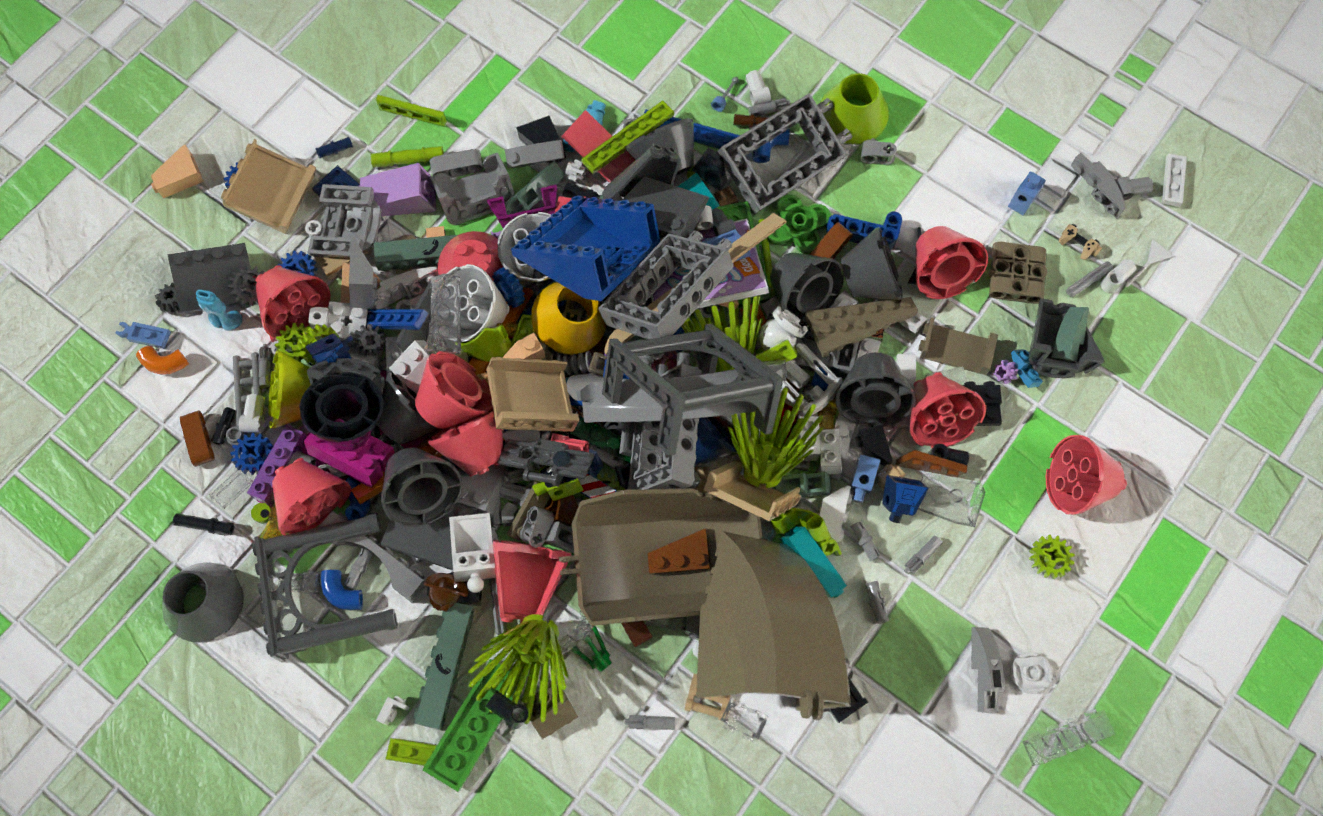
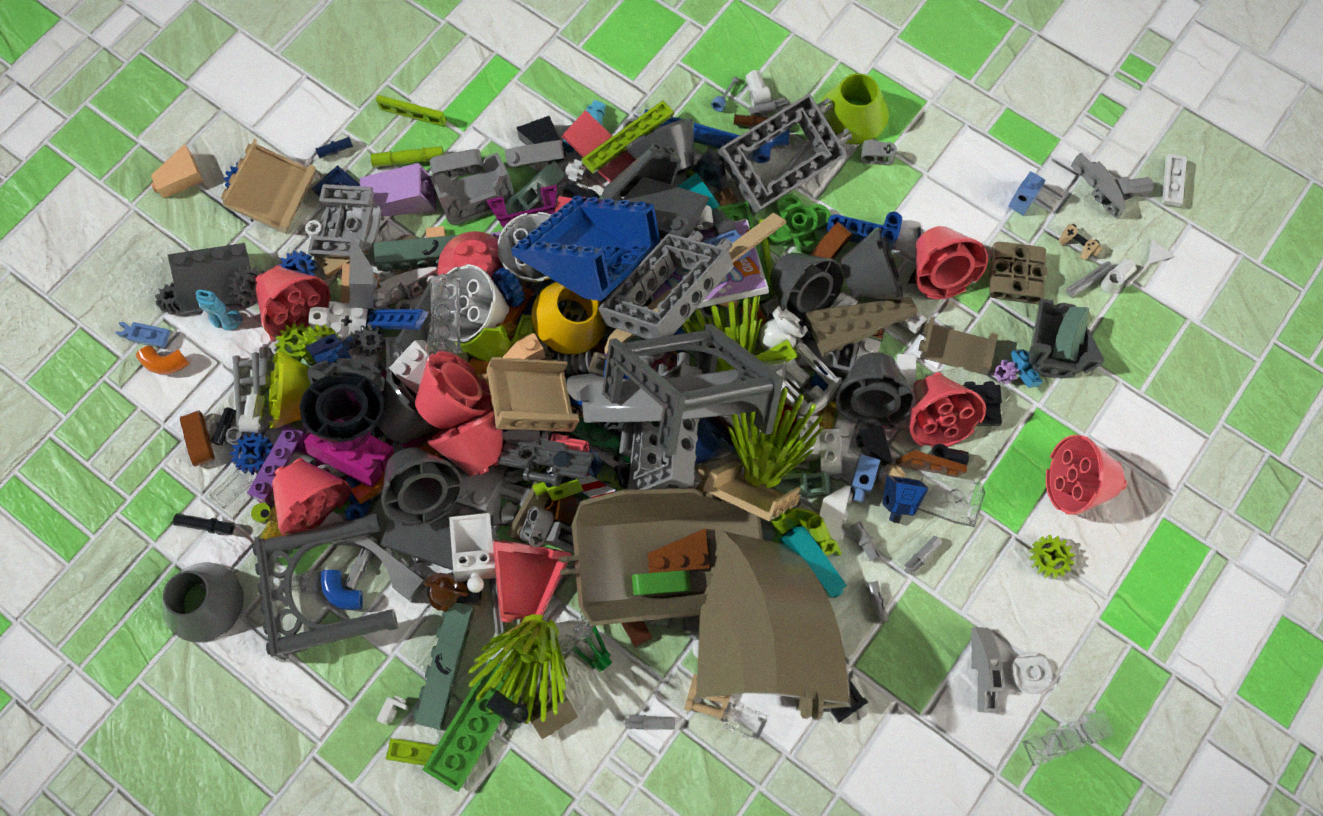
none -> bright green beam [632,570,691,596]

